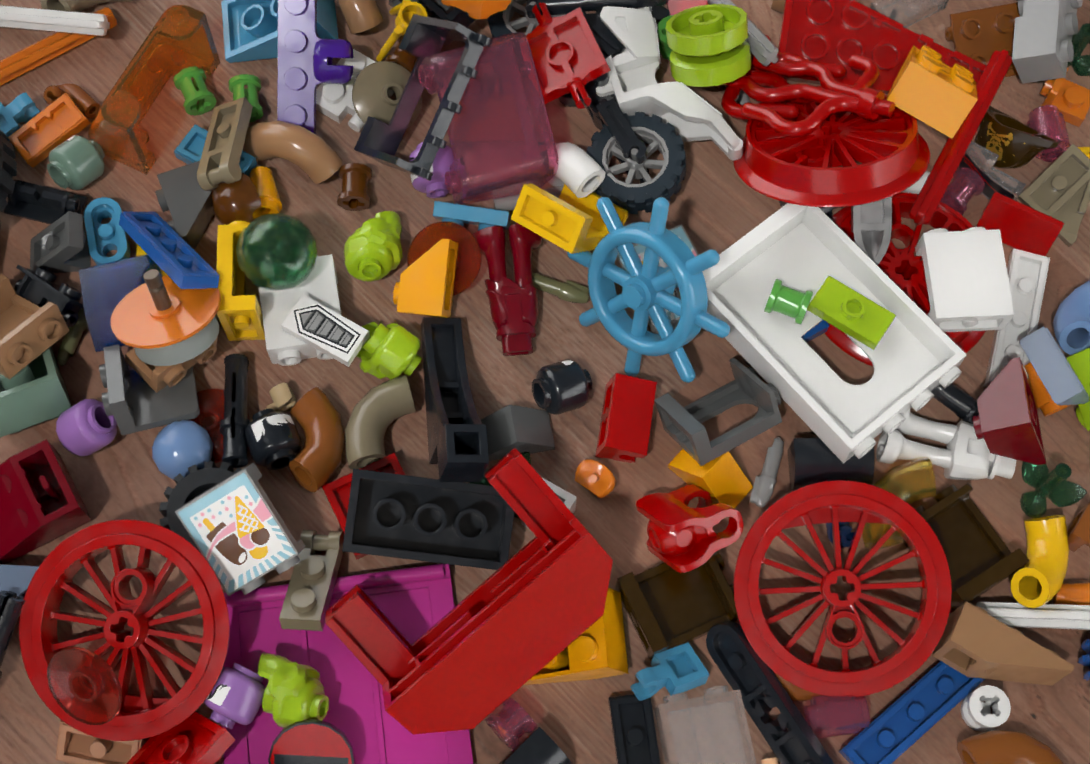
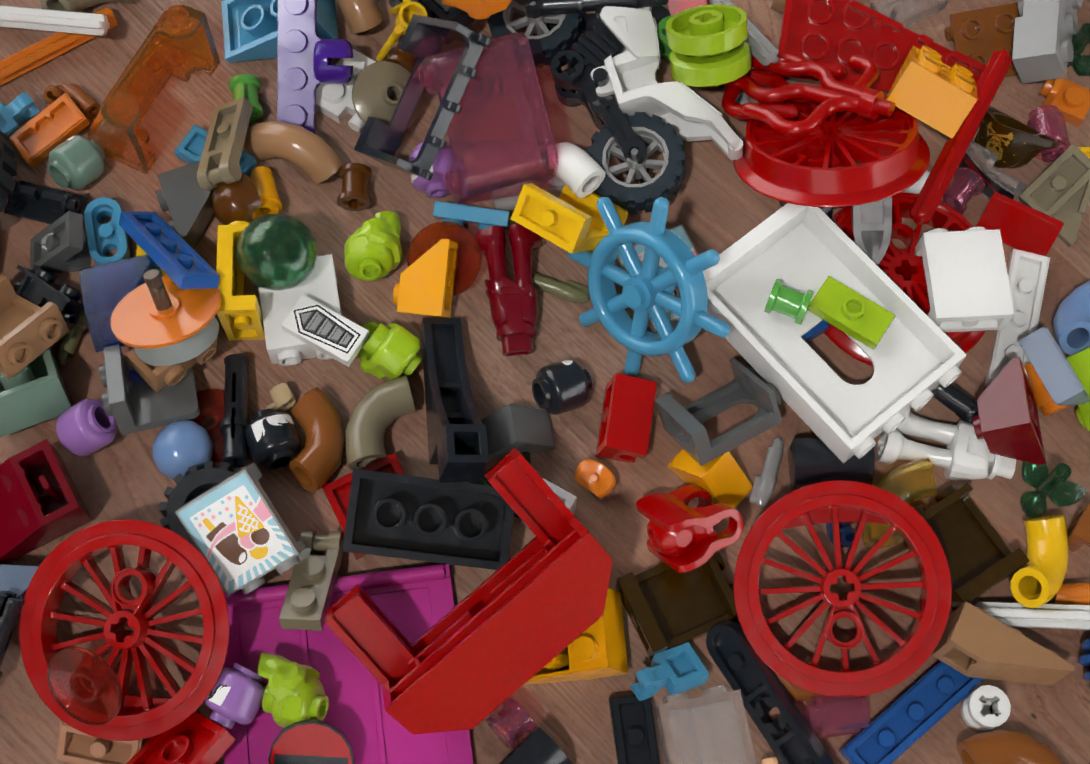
bright green bush [173,66,217,116] -> none
red plate [514,3,611,109] -> none

